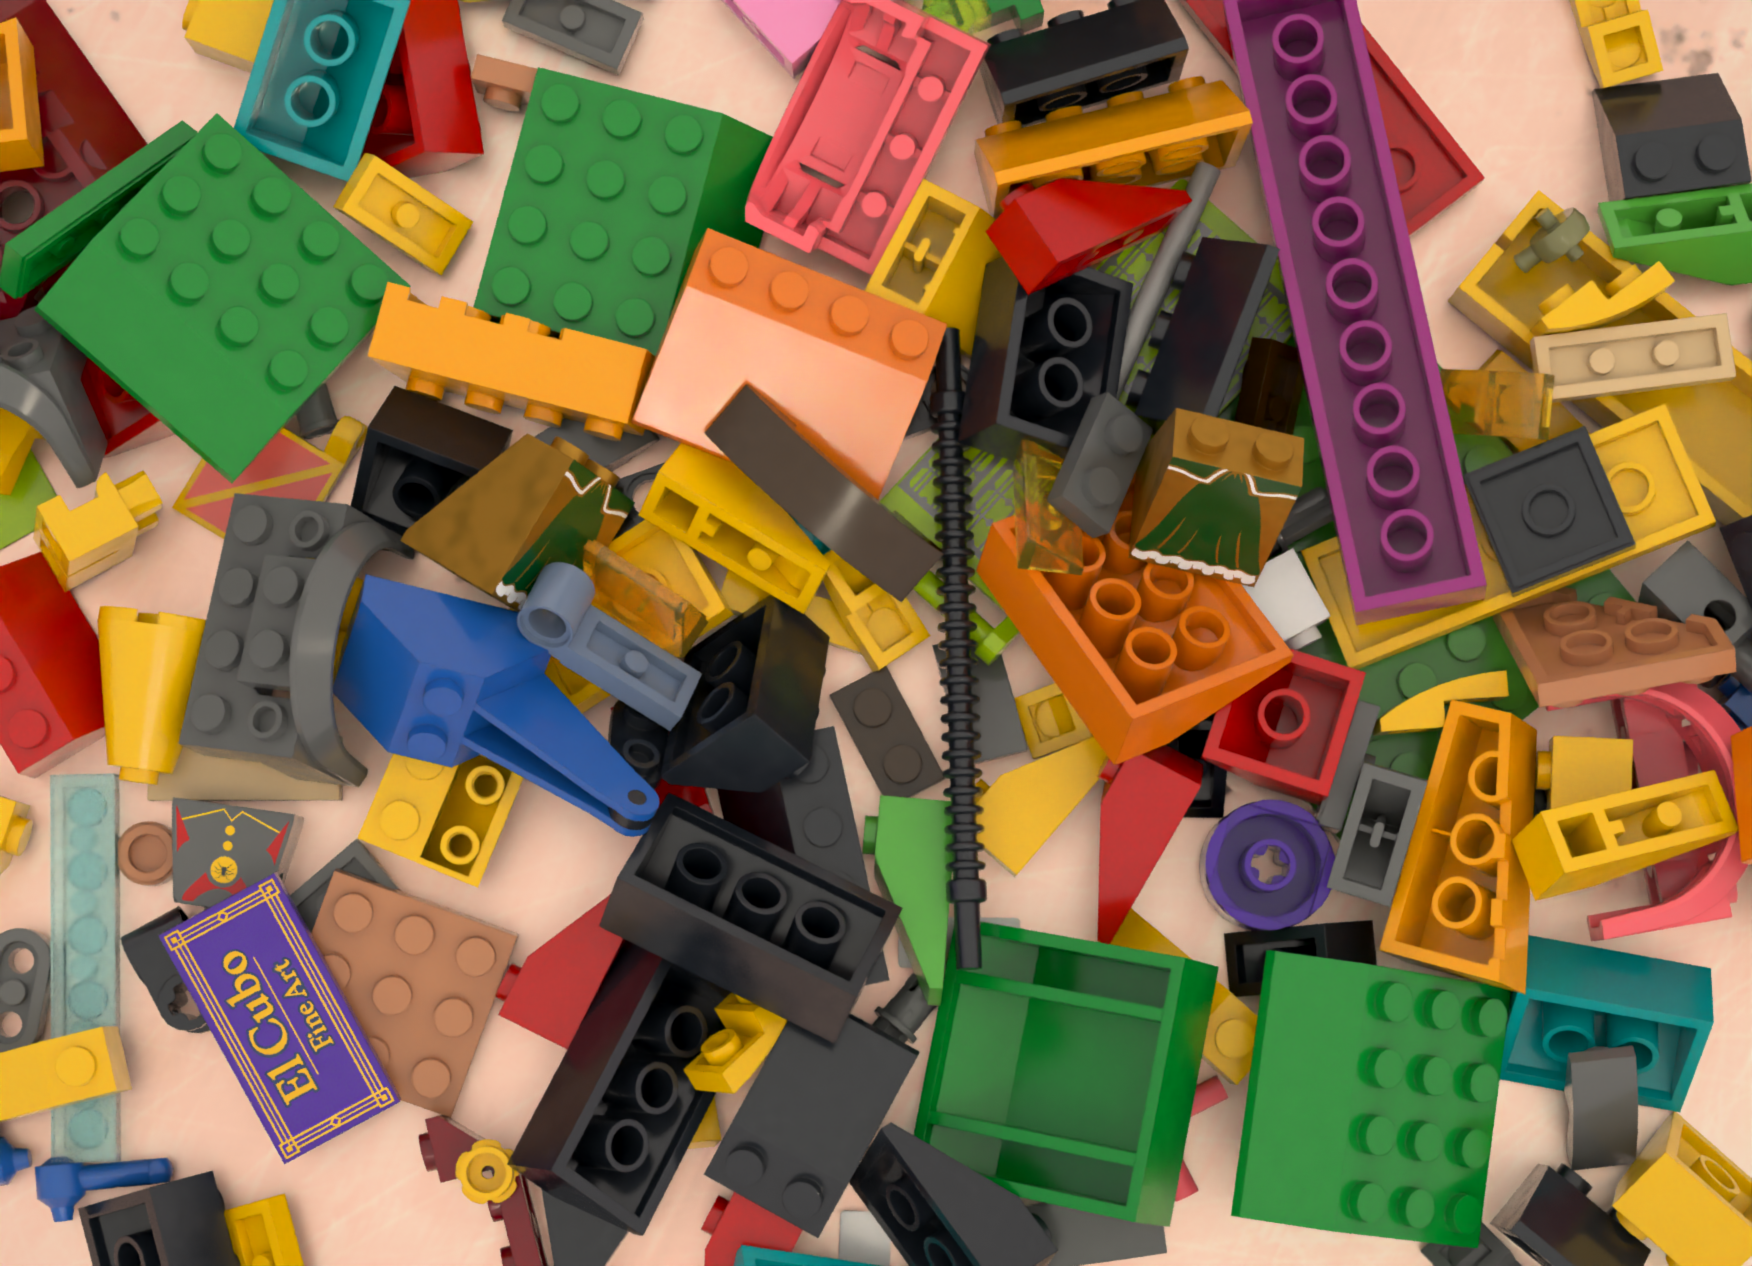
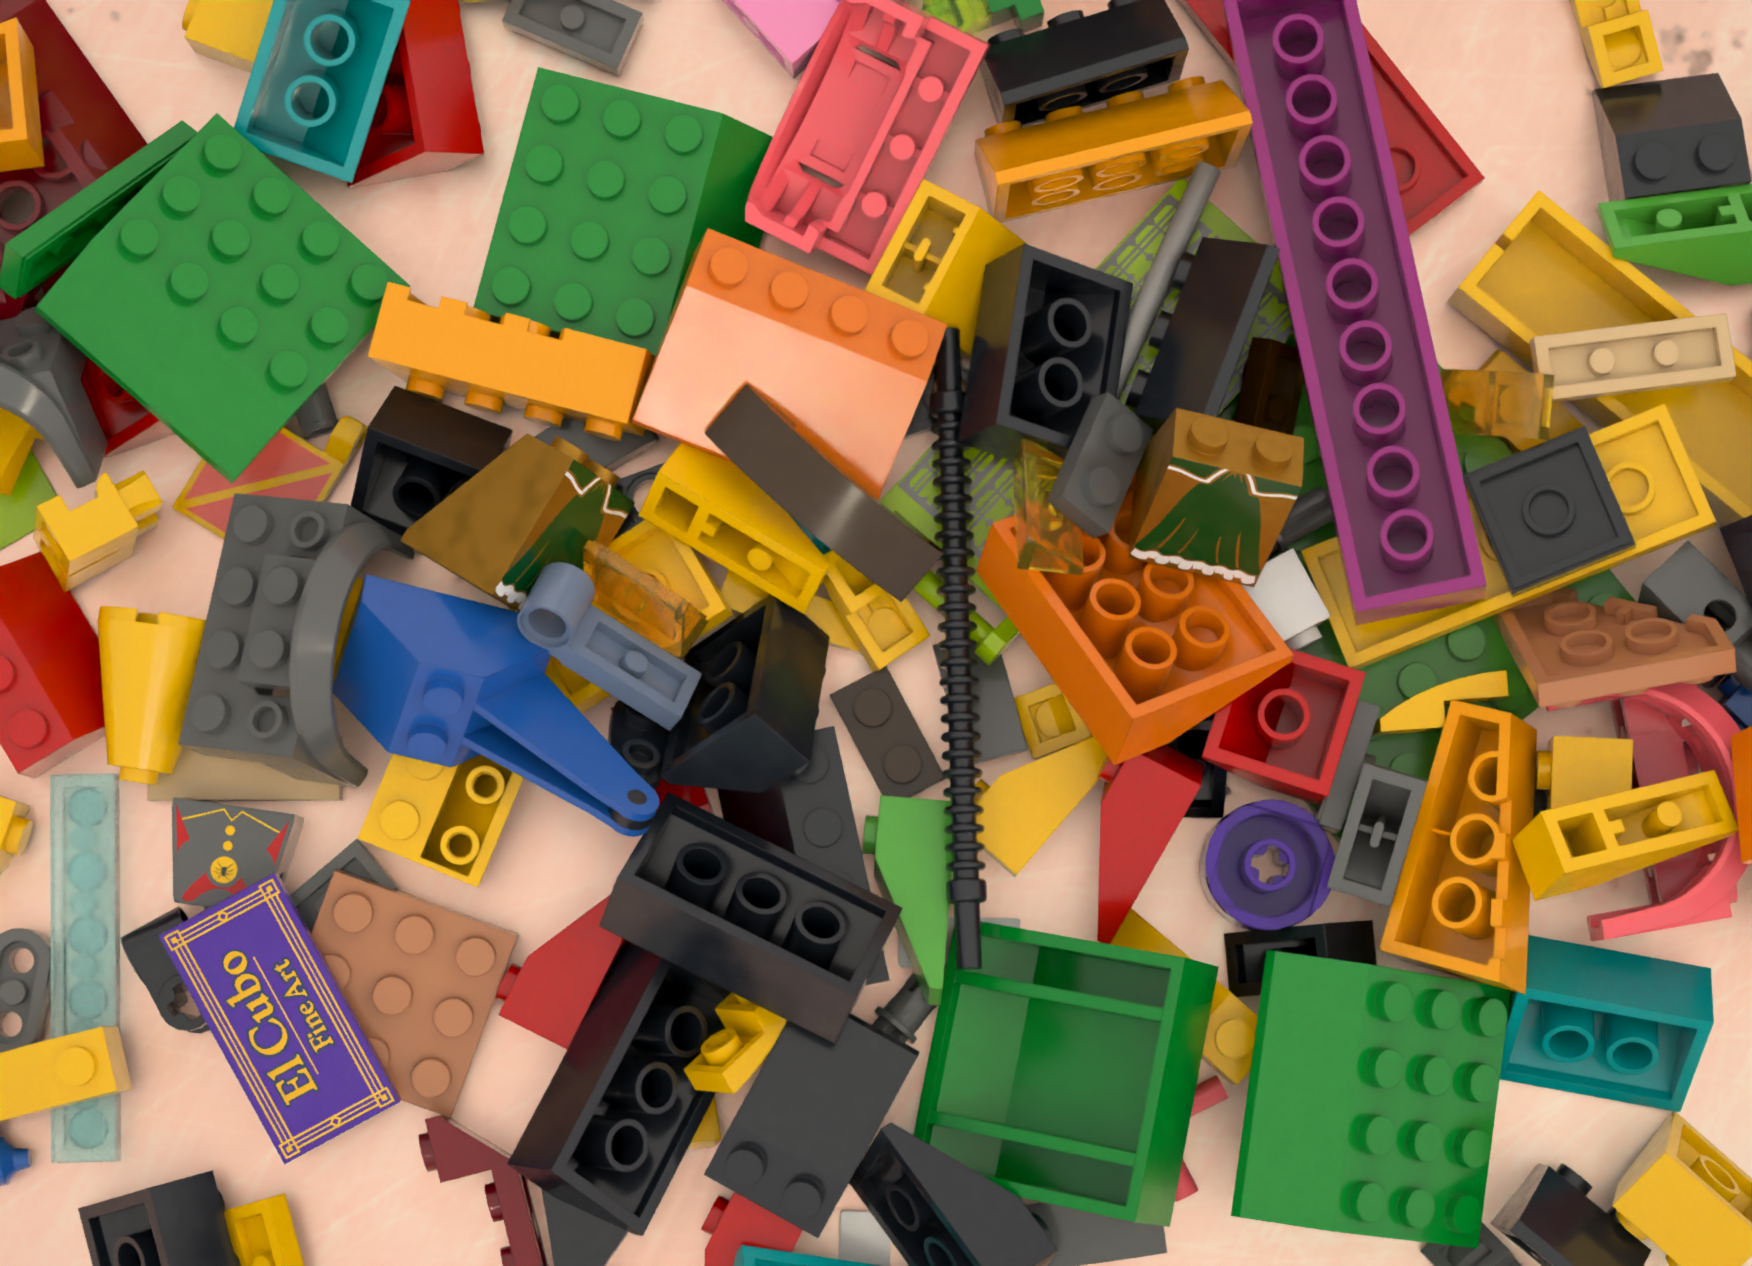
blue piece [35,1156,174,1222] -> none
nougat tile [116,821,173,886] -> none
yellow plate [333,153,473,275] -> none
yellow plate [455,1139,520,1204] -> none
nougat plate [471,54,537,111] -> none
red slope [985,178,1192,295] -> none
olive piece [1514,207,1590,273] -> none
yellow slope [1530,261,1675,336] -> none
dark grey slope [1564,1045,1638,1171] -> none

